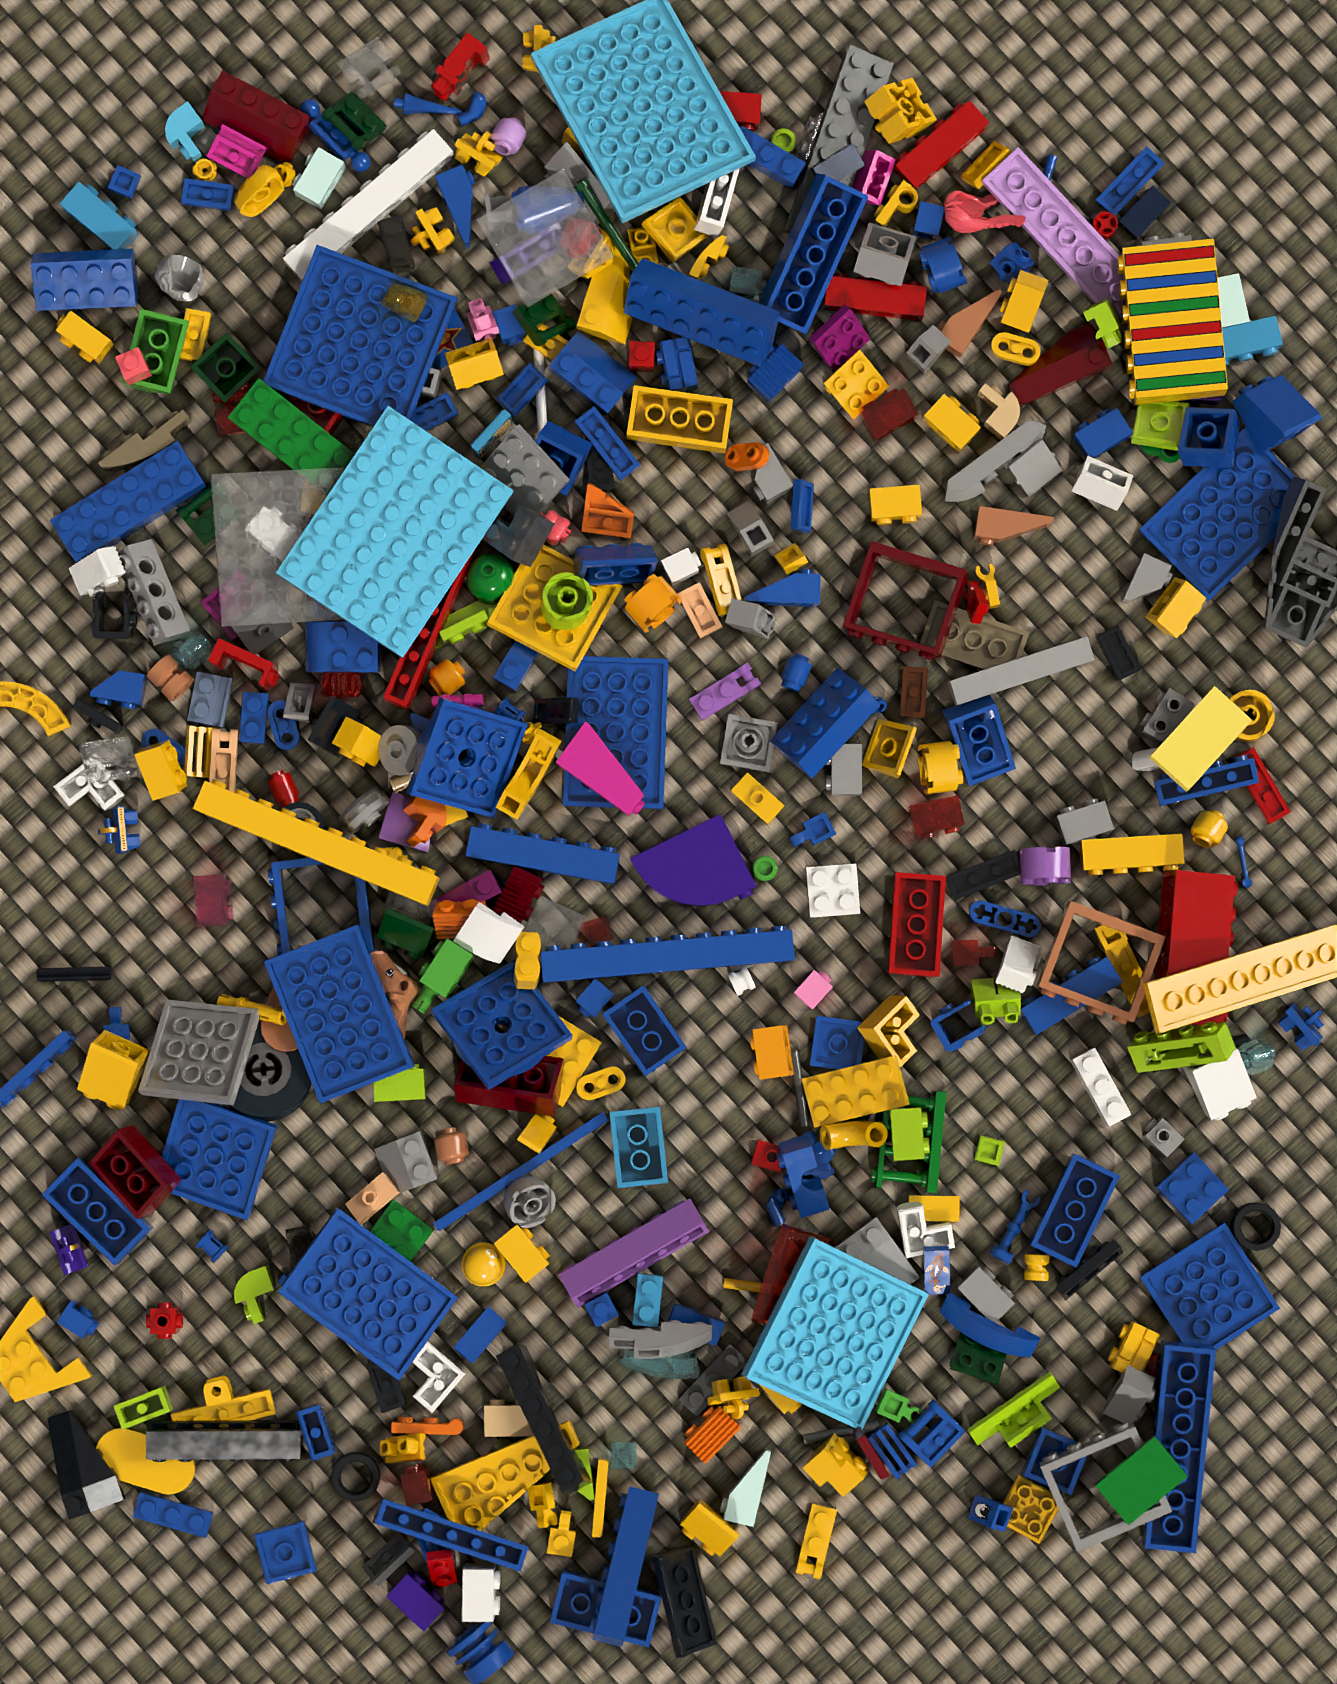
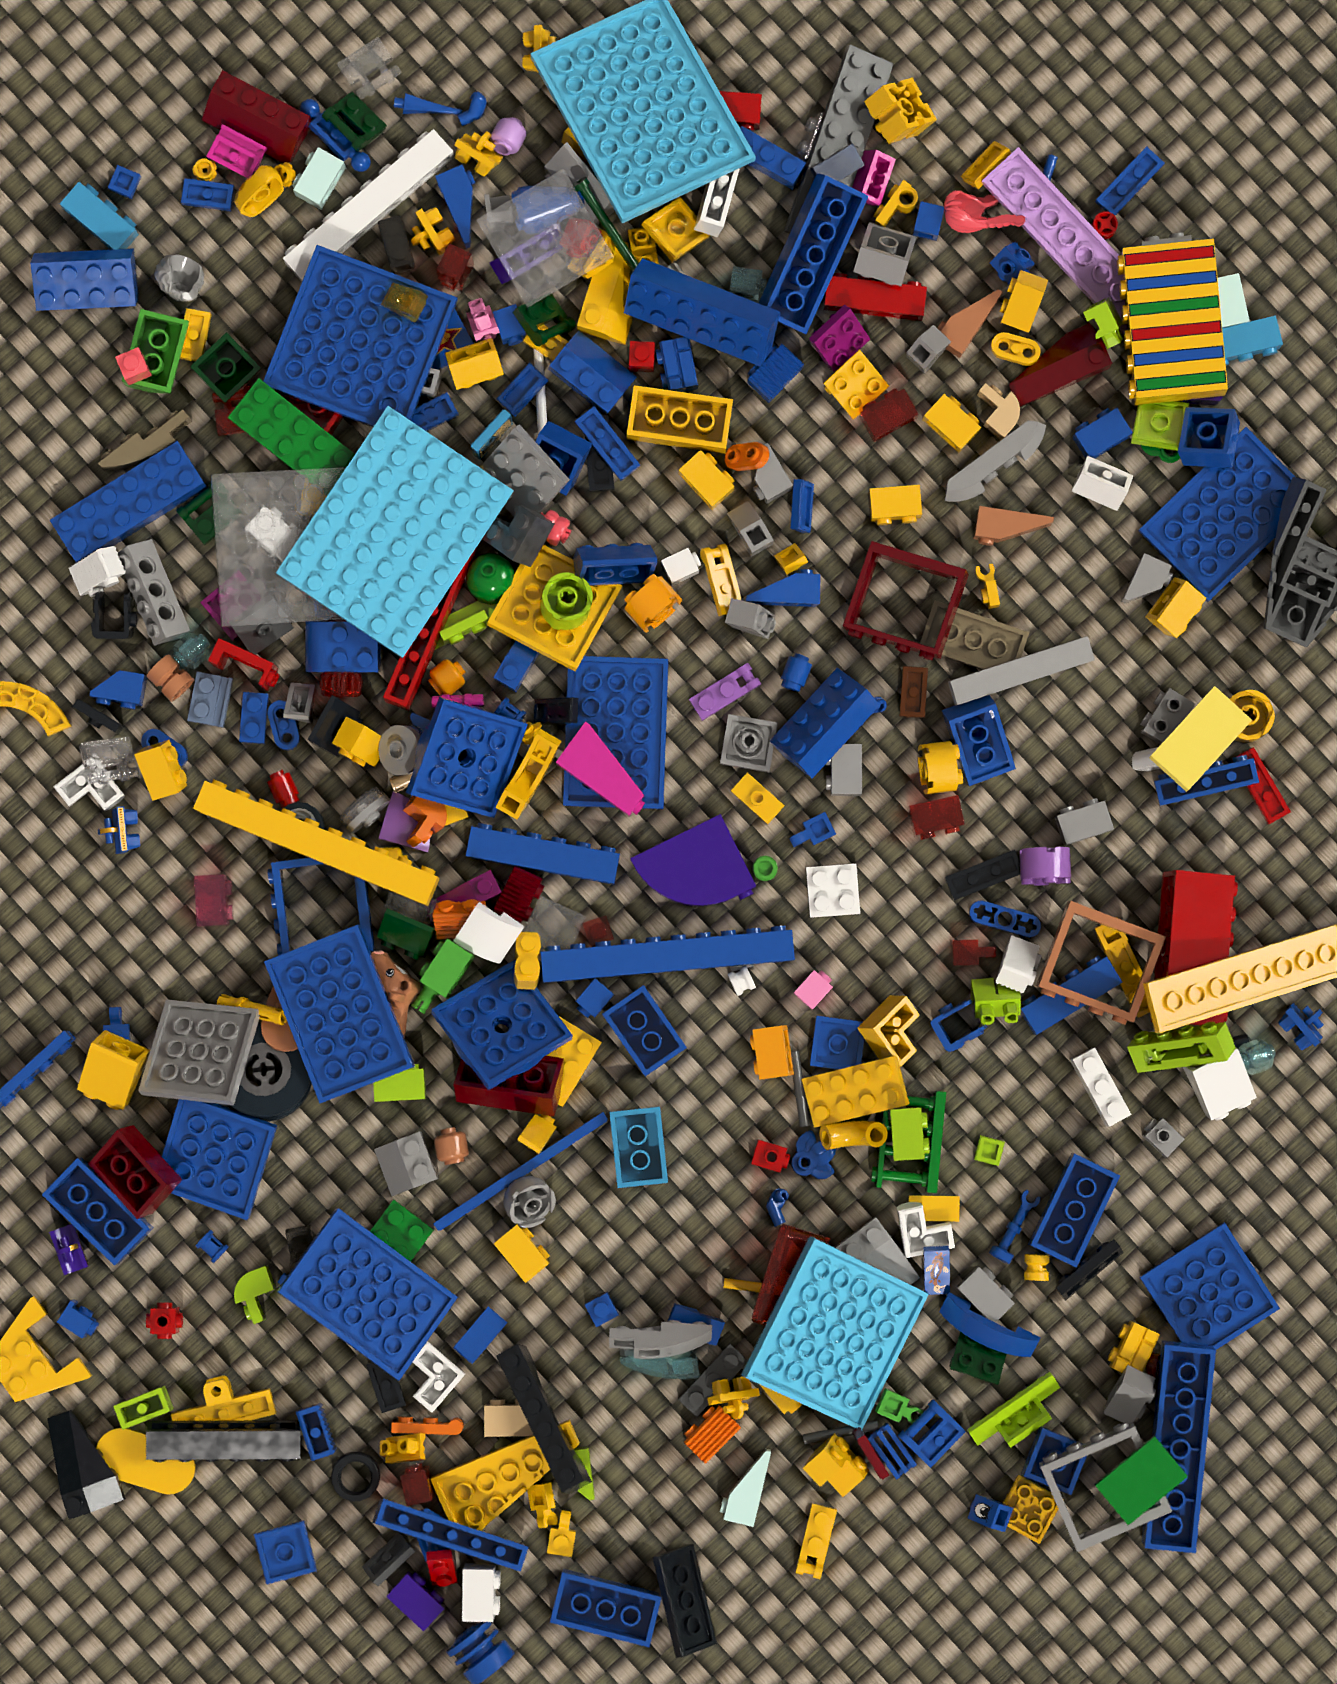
black axle [36,966,112,982] -> none
yellow brick [56,310,114,364] -> none
blue plate [133,1492,214,1538] -> none
medium azure brick [165,101,205,164] -> none
yellow tile [184,726,213,778] -> none
light nougat plate [209,728,239,793] -> none
light nougat plate [345,1172,400,1224] -> none
red hips [431,32,490,102] -> none
yellow helmet [462,1242,506,1286] -> none
medium lavender brick [558,1199,709,1308] -> none
yellow plate [576,1067,626,1100] -> none
orange wing [581,483,635,538] -> none
blue brick [589,1486,659,1647] -> none
yellow tile [592,1458,609,1538] -> none
clear light blue tile [611,1442,637,1469] -> none
dark azure brick [632,1273,663,1328] -> none
light nougat plate [677,582,722,639] -> none
yellow slope [680,1498,740,1556] -> none
yellow slope [689,235,729,280] -> none
lime tile [771,129,796,153] -> none
blue arch [776,1134,830,1218] -> none
yellow slope [862,719,917,778] -> none
red brick [887,872,946,978] -> none
red brick [894,100,989,190] -> none
blue brick [918,236,967,294] -> none
red plate [963,580,989,624] -> none
light grey piece [1007,438,1062,497] -> none
yellow brick [1079,834,1184,876] -> none
black plate [1095,625,1141,681] -> none
dark blue tile [1118,186,1171,240] -> none
blue brick [1154,1152,1229,1224] -> none
yellow head [1190,810,1228,848] -> none
black tyre [1231,1202,1281,1251] -> none
blue slope [1232,375,1322,453] -> none
blue hinge [1235,836,1252,888] -> none
none -> clear red brick [436,243,474,291]
none -> yellow brick [678,450,735,510]

